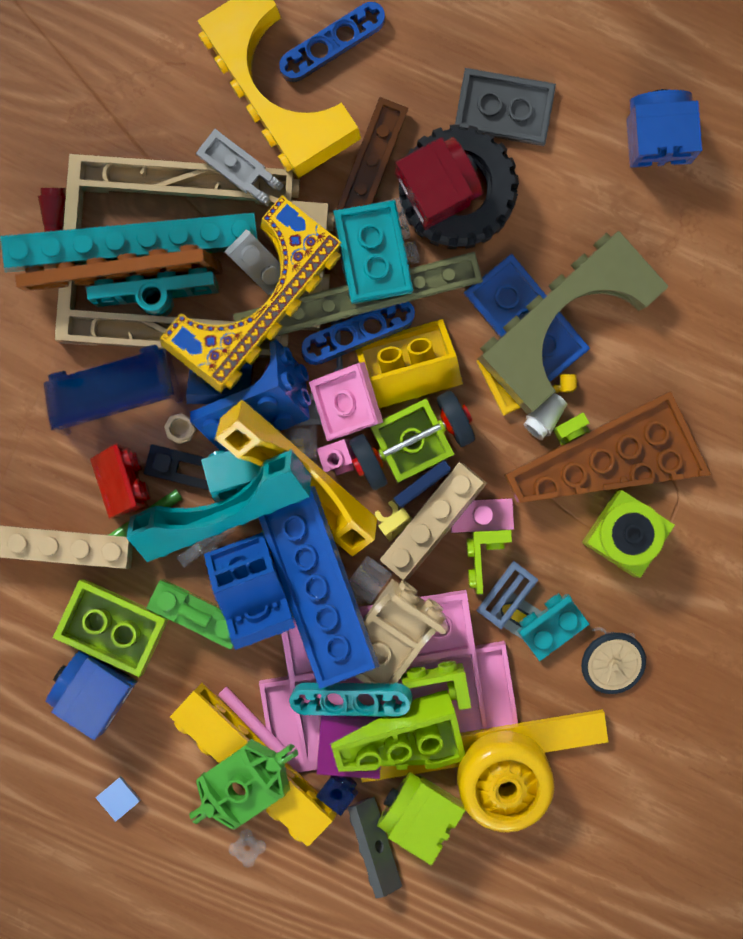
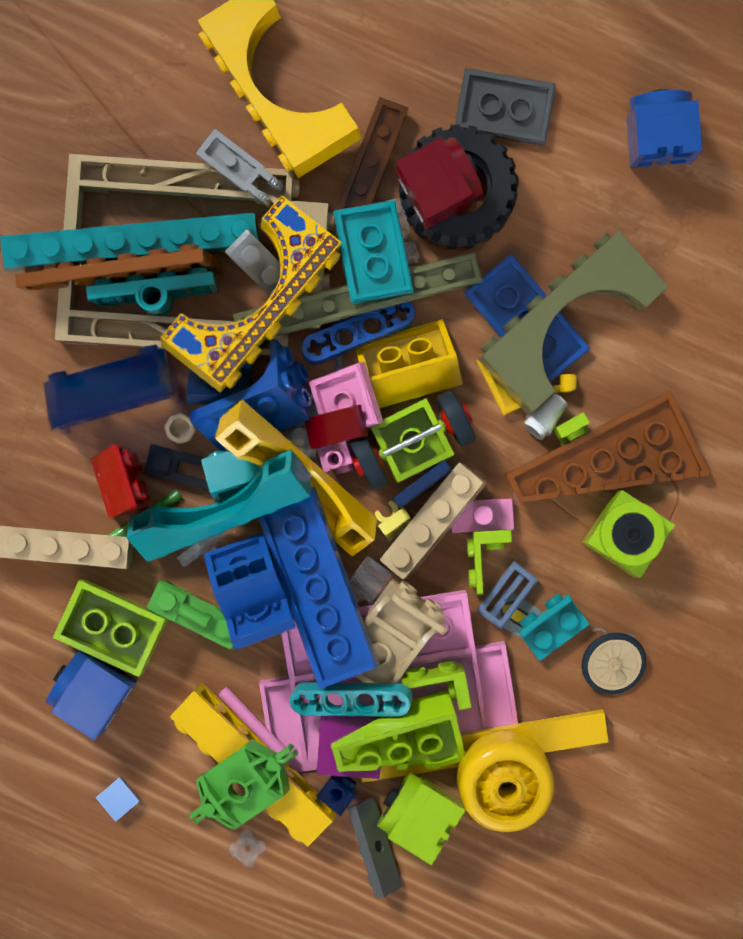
dark red cone [38,188,66,232] -> none
blue beam [280,2,385,82] -> none
none -> dark red tile [304,404,368,449]

